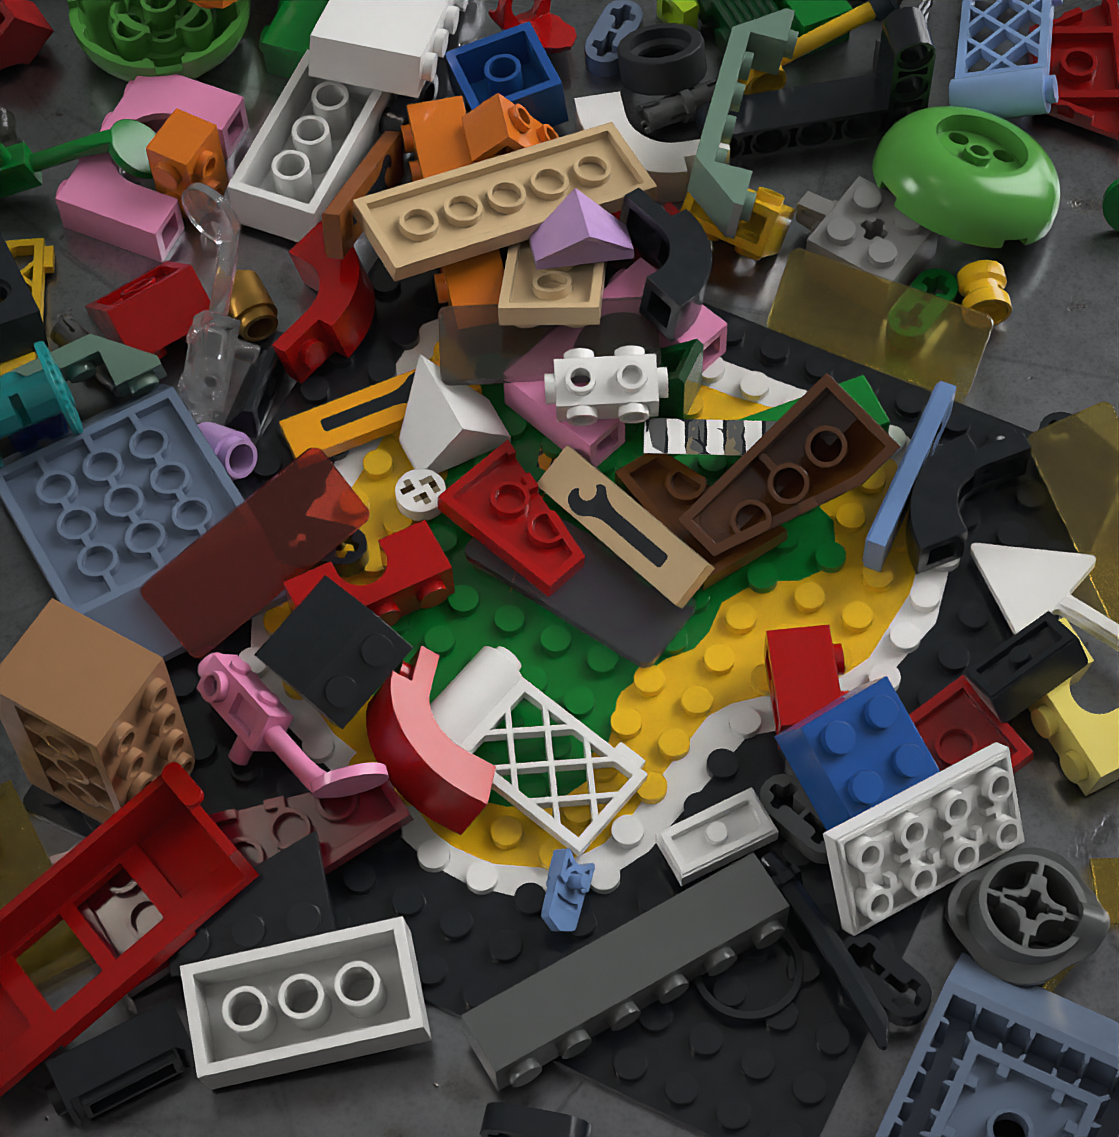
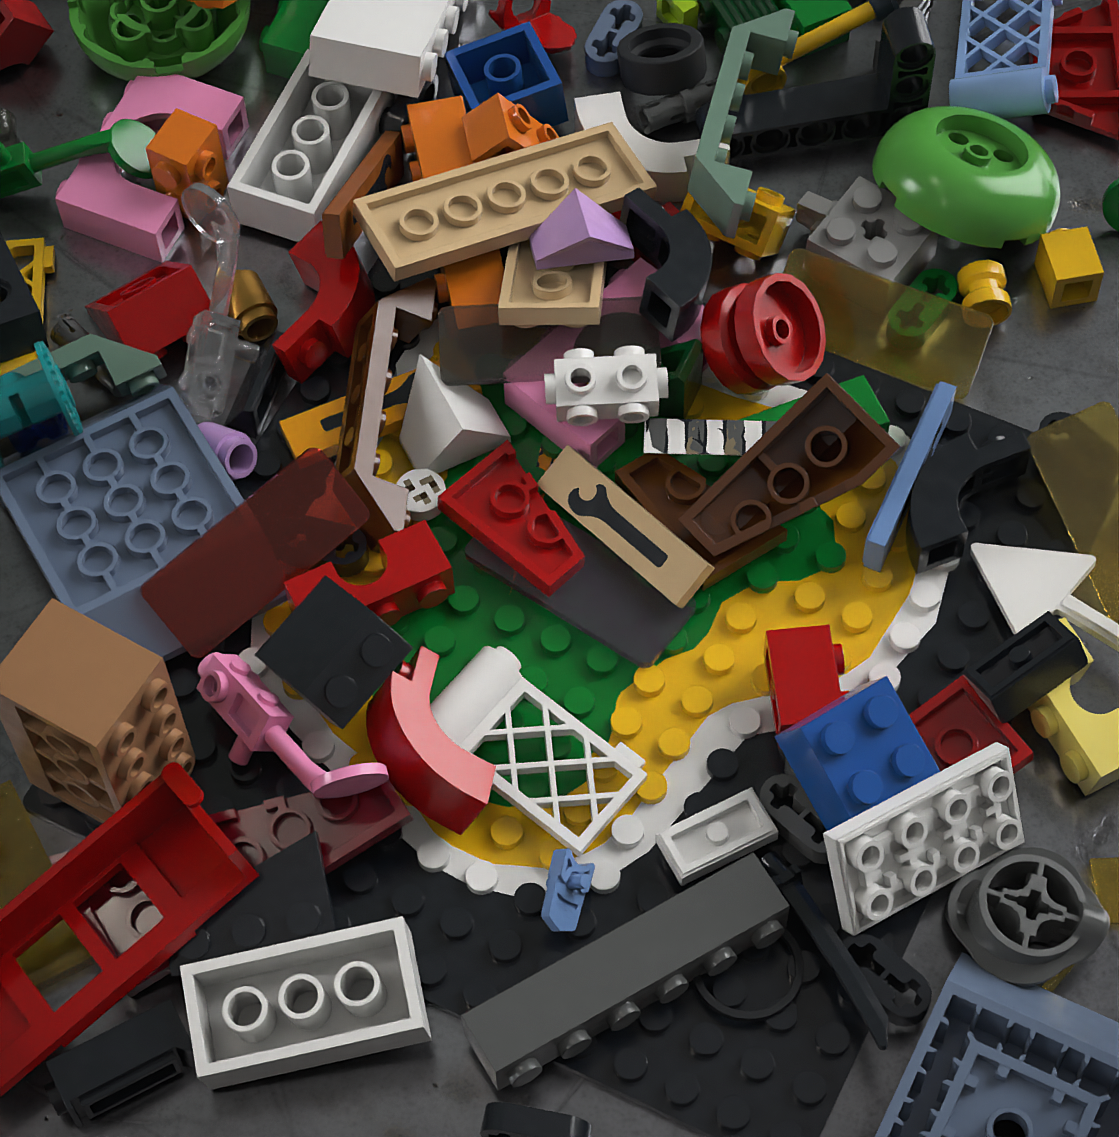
none -> reddish brown slope [332,278,438,553]
none -> red wheel [700,273,826,395]
none -> yellow brick [1034,226,1104,309]

